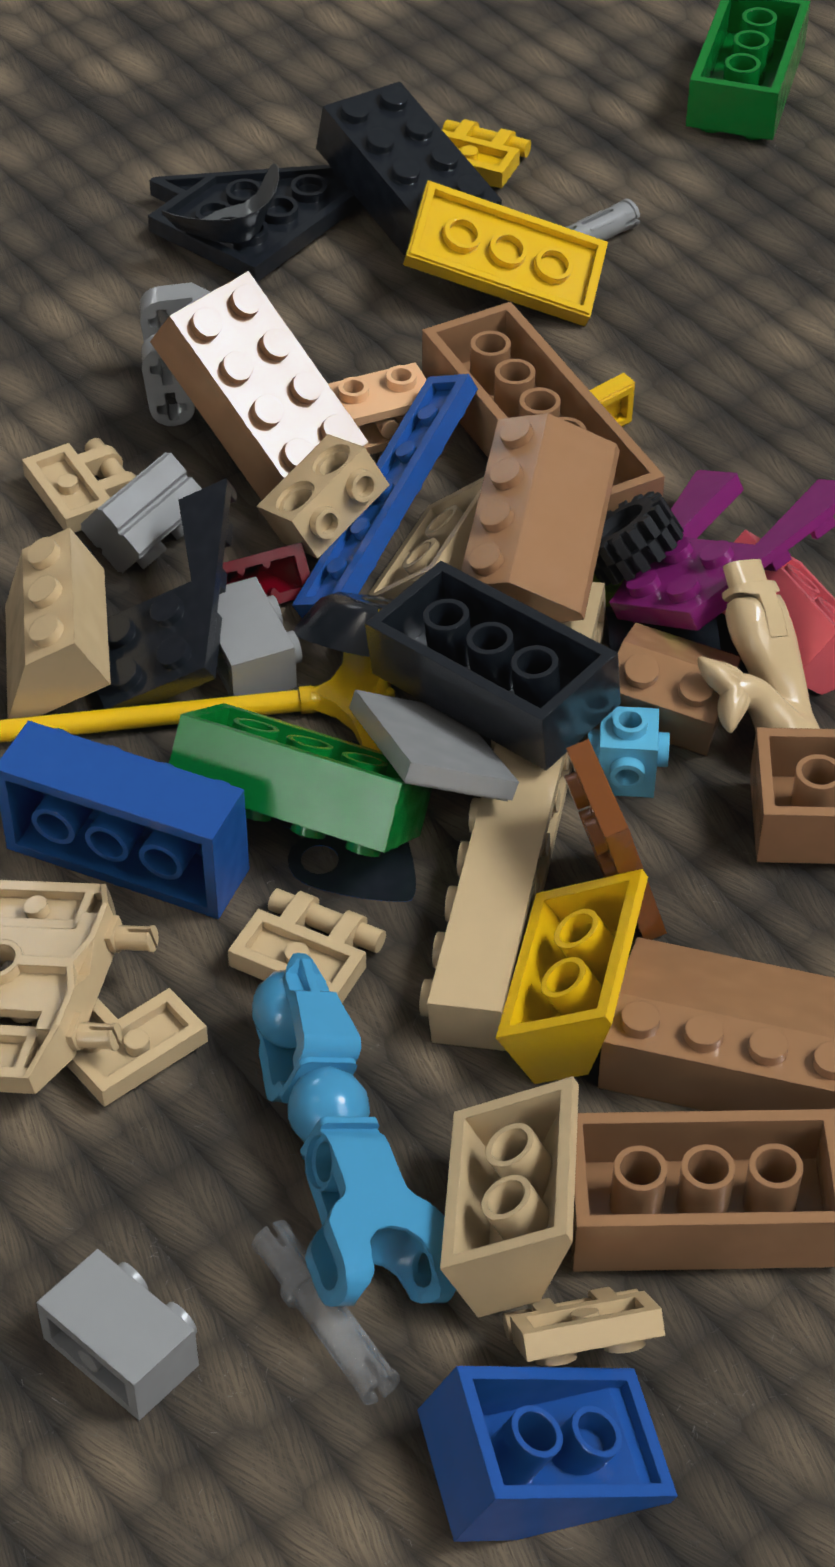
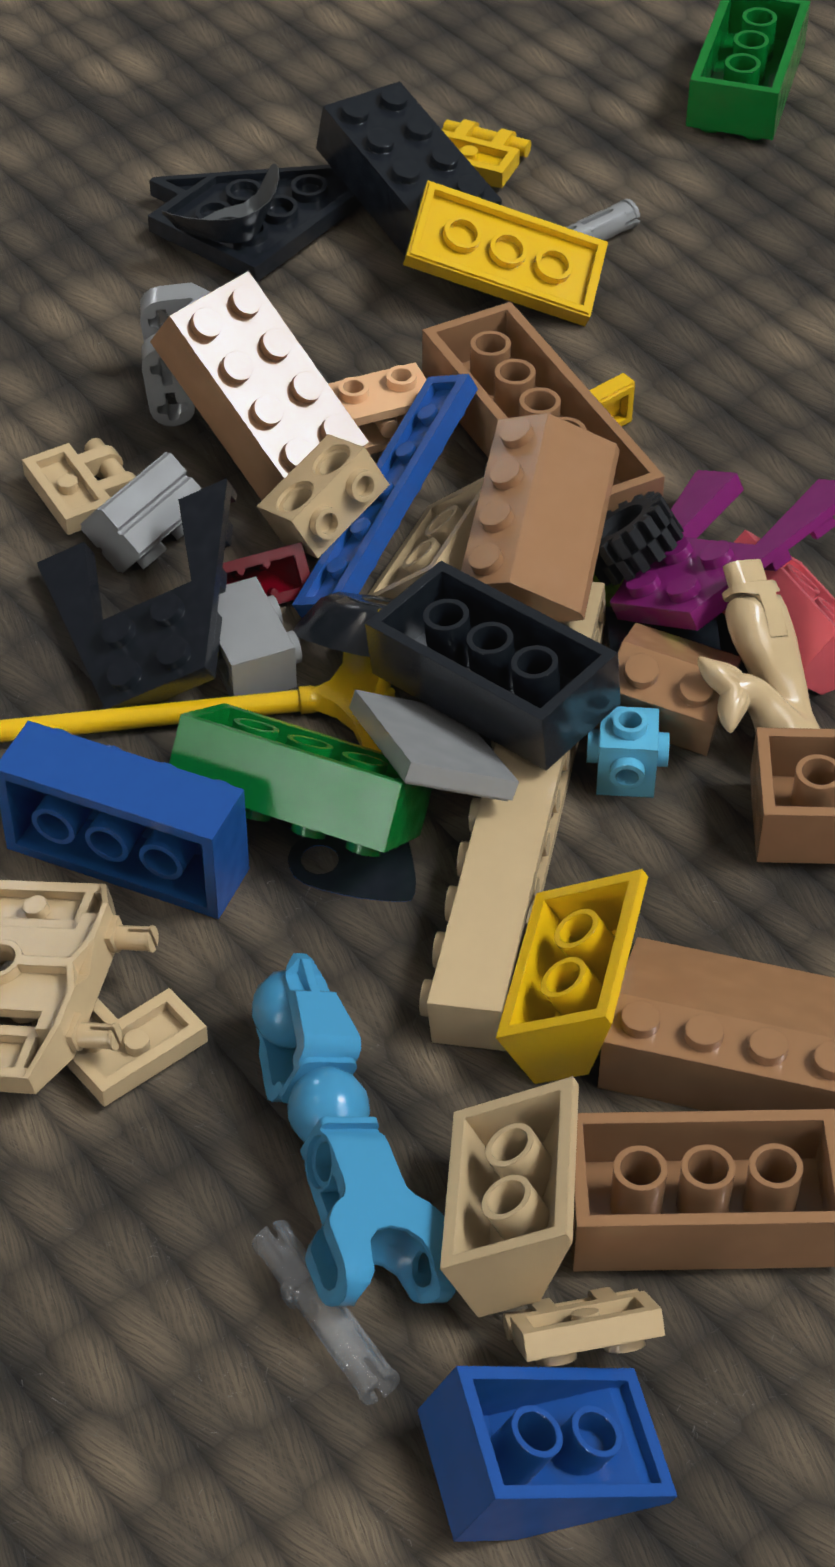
tan slope [5,527,111,719] -> none
light grey brick [36,1249,199,1421] -> none
tan plate [228,888,386,1003] -> none
dark orange plate [564,739,667,940] -> none

